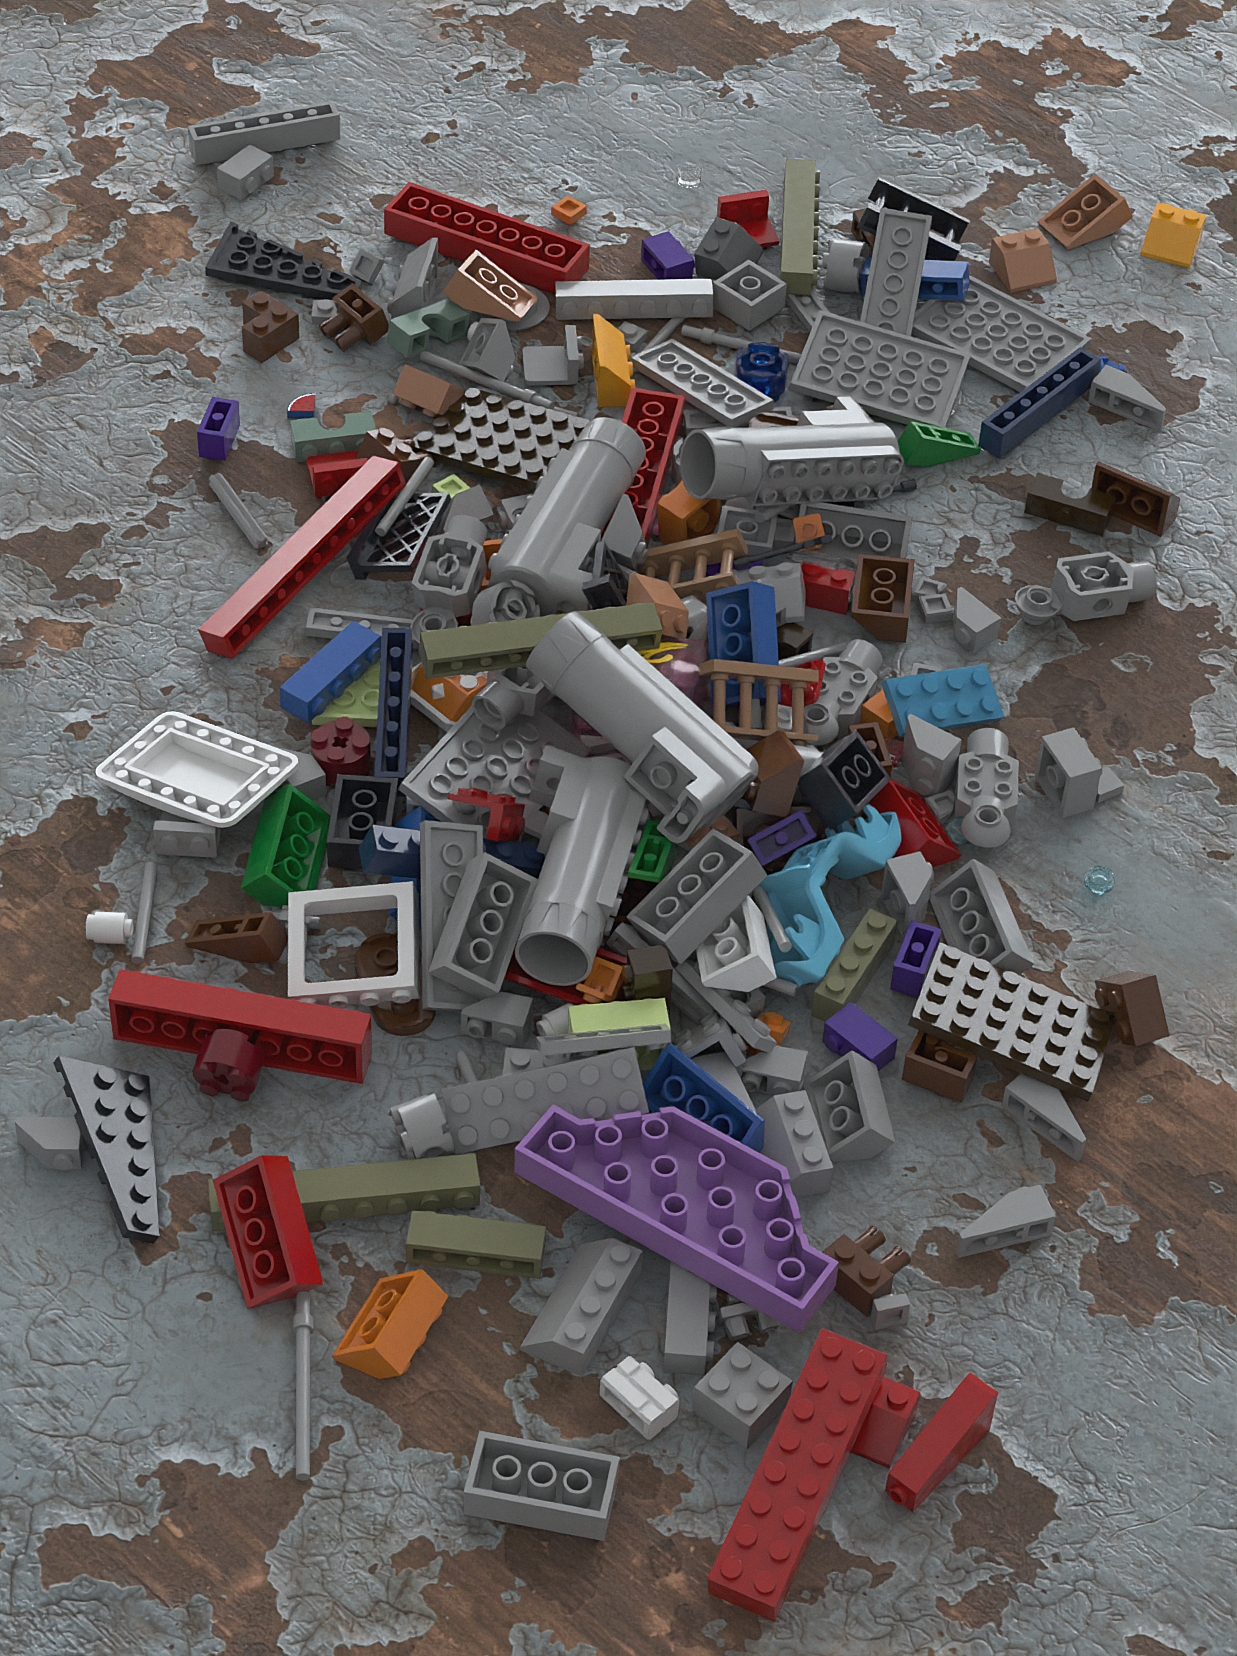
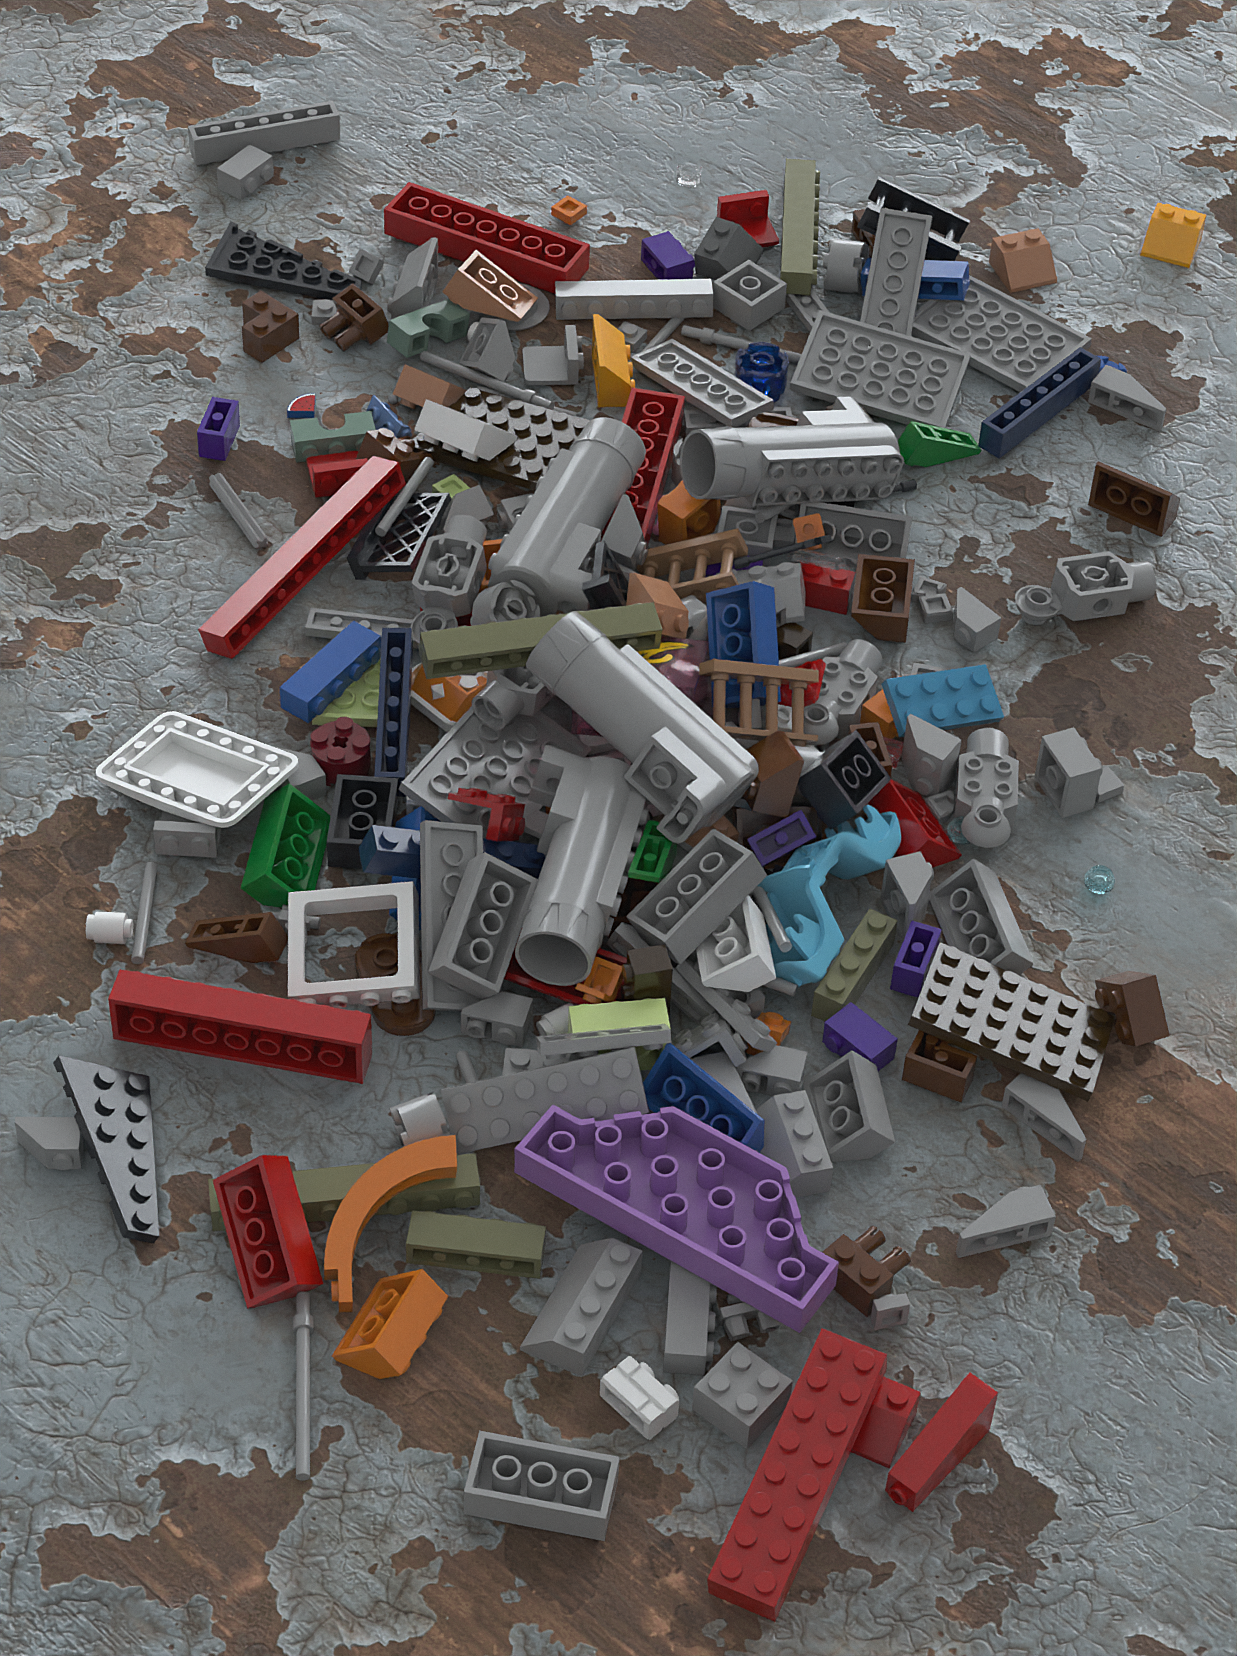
dark red brick [192,1029,266,1101] -> none
dark brown arch [1024,473,1116,537] -> none
nougat slope [1037,174,1133,250] -> none
none -> orange arch [324,1135,457,1312]
none -> medium blue hinge [367,395,412,438]
none -> white slope [414,399,518,462]

